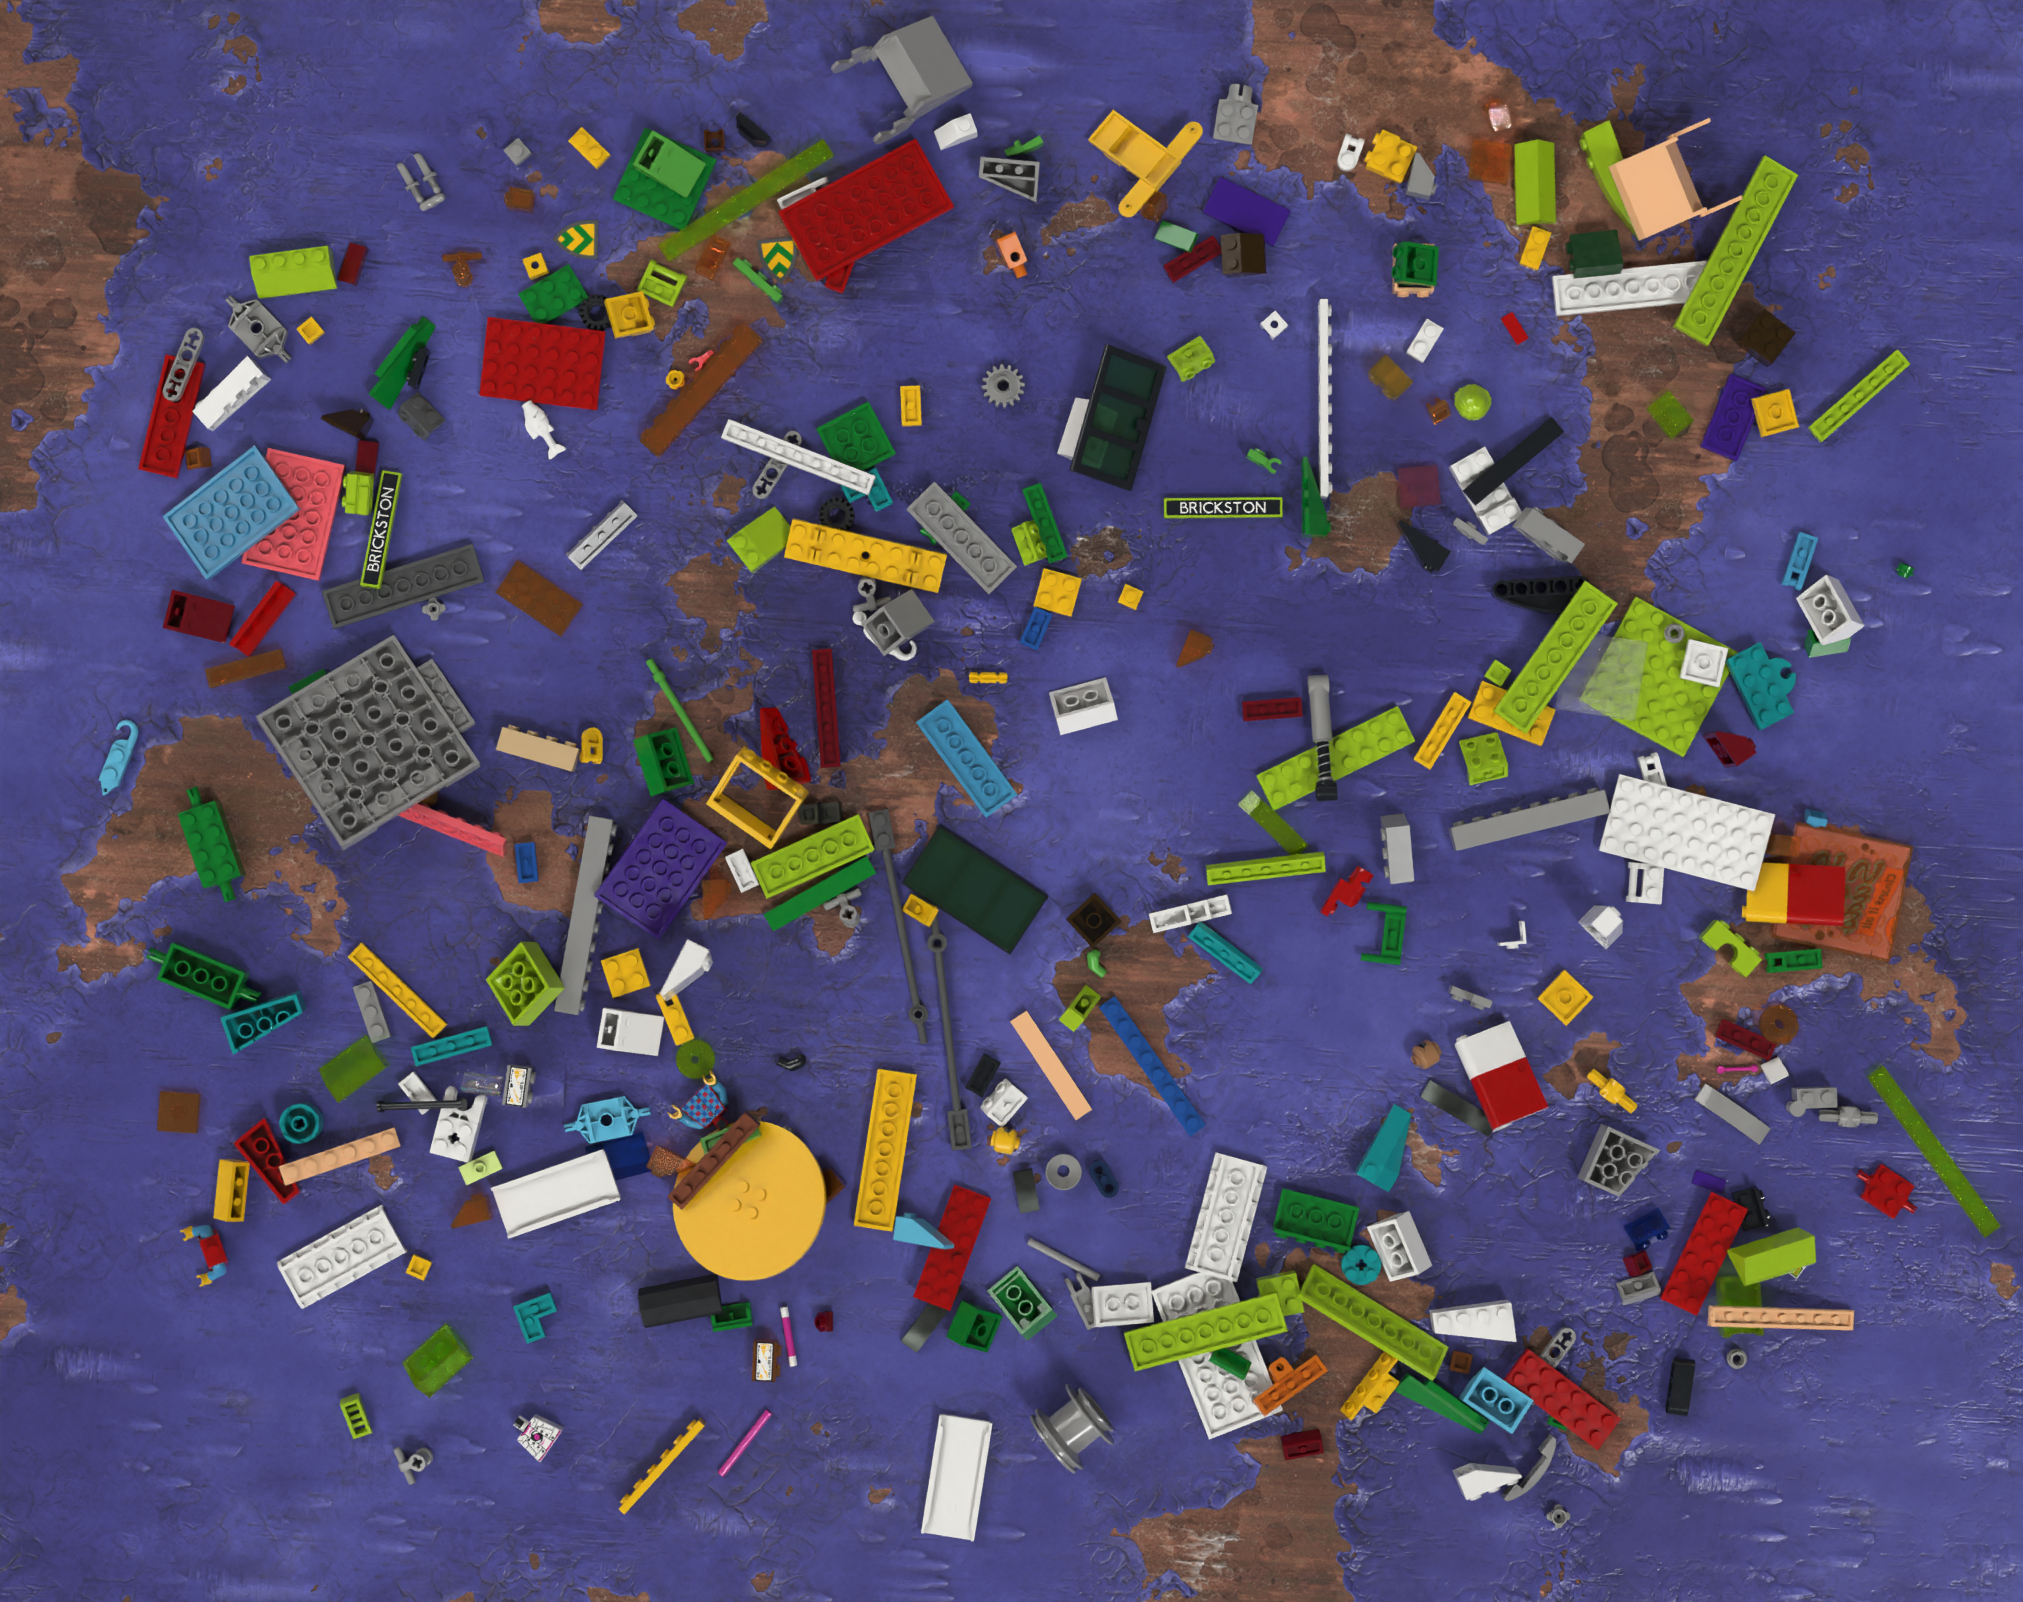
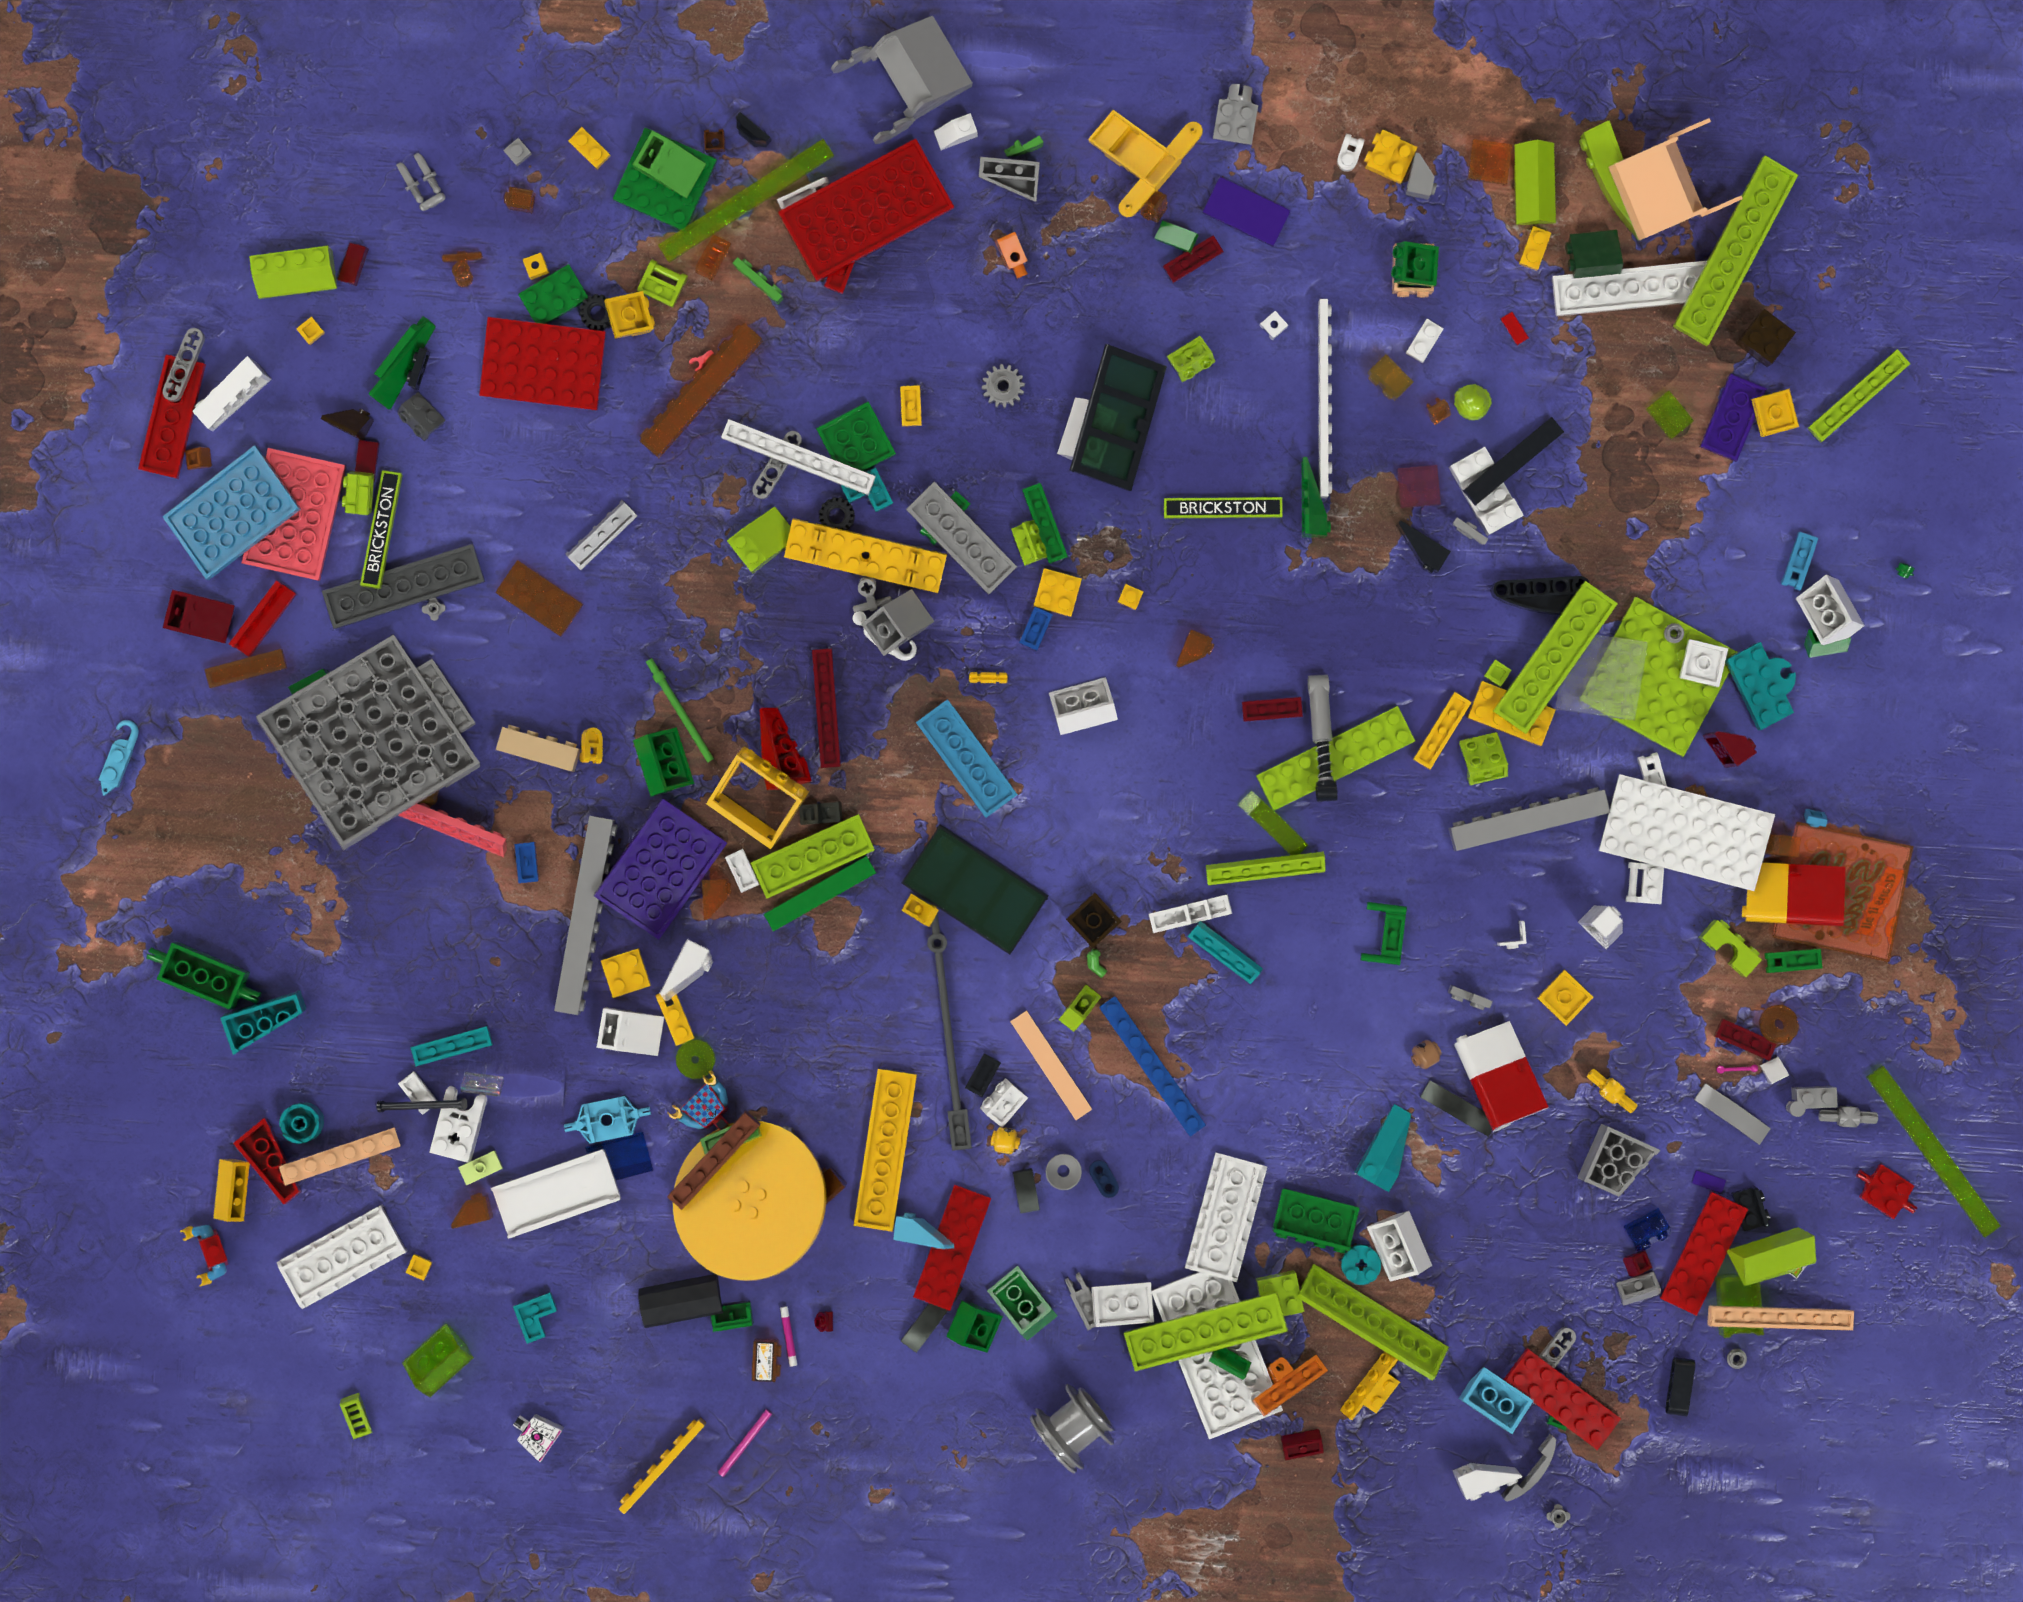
clear orange plate [157,1091,201,1134] -> none
green brick [178,786,246,903] -> none
light grey plate [225,295,292,363] -> none
clear neon green slope [319,1034,390,1103] -> none
yellow tile [348,942,447,1039] -> none
light grey plate [353,981,392,1043] -> none
light grey piece [393,1447,433,1485] -> none
lime slope [486,942,565,1026] -> none
brick [502,1064,536,1108] -> none
white animal [522,400,566,459] -> none
sticker [553,220,598,259] -> none
clear orange slope [646,1145,696,1178] -> none
yellow plate [666,370,685,389] -> none
sticker [757,237,797,283] -> none
black arm [776,1054,807,1071] -> none
light grey piece [823,888,862,928] -> none
dark grey bar [869,809,928,1044] -> none
white ladder [921,1414,992,1542] -> none
light grey bar [1027,1237,1100,1281] -> none
dark brown slope [1221,233,1267,278] -> none
bright green plate [1246,448,1281,474] -> none
red plate [1319,866,1374,916] -> none
light grey wedge [1380,813,1414,884] -> none
green wedge [1395,1372,1490,1434] -> none
white wedge [1429,1300,1517,1342] -> none
reddish brown plate [1448,1350,1473,1374] -> none
clear orange bracket [1483,99,1512,133] -> none
light grey wedge [1512,507,1585,564] -> none

